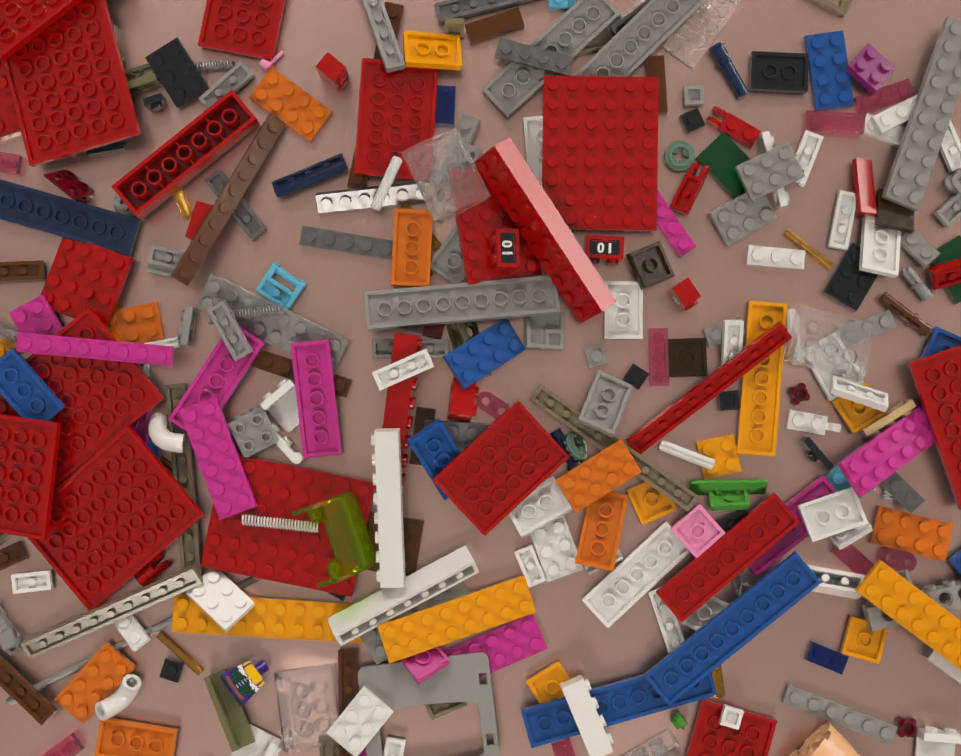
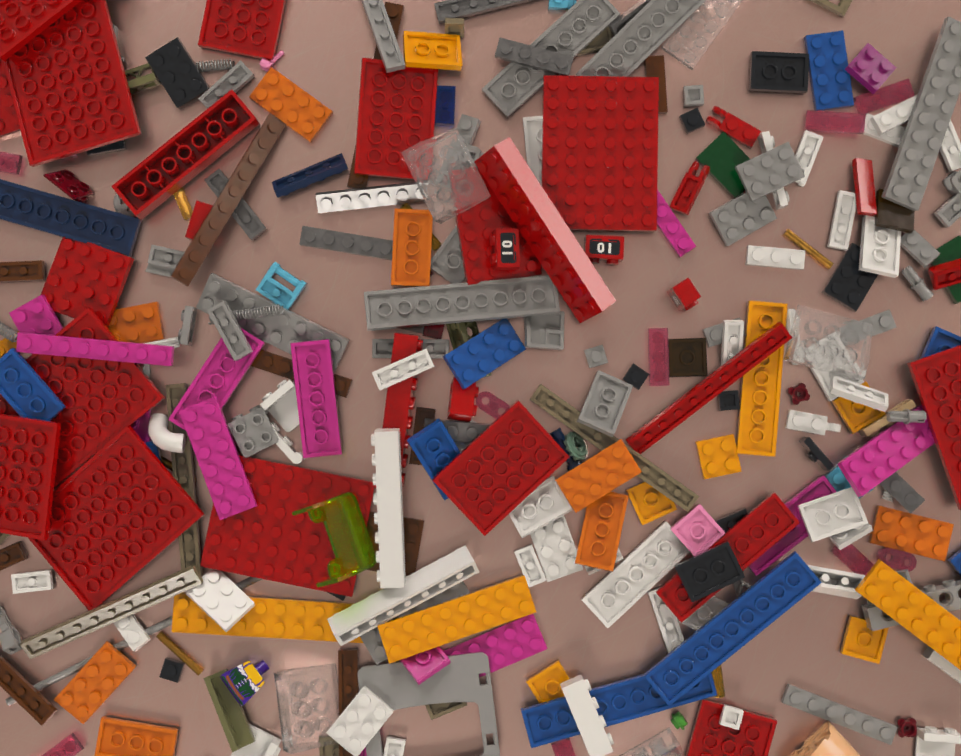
white cylinder [95,674,141,721] -> none
red hinge [134,552,171,587] -> none
black plate [143,93,168,111] -> none
white piece [242,514,318,533] -> none
red brick [315,52,349,91] -> none
white axle [370,156,402,211] -> none
reddish brown tile [465,7,525,44] -> none
white plate [604,281,643,339] -> none
dark brown tile [626,241,675,290] -> none
white axle [659,441,715,470] -> none
sand green gear [665,141,695,171] -> none
bright green bracket [689,479,768,511] -> none
dark blue pin [708,41,749,98] -> none
clear blue plate [804,641,849,675] -> none
reddish brown pin [878,292,933,336] -> none
none -> black plate [674,541,745,602]
none -> light grey axle [886,409,927,424]

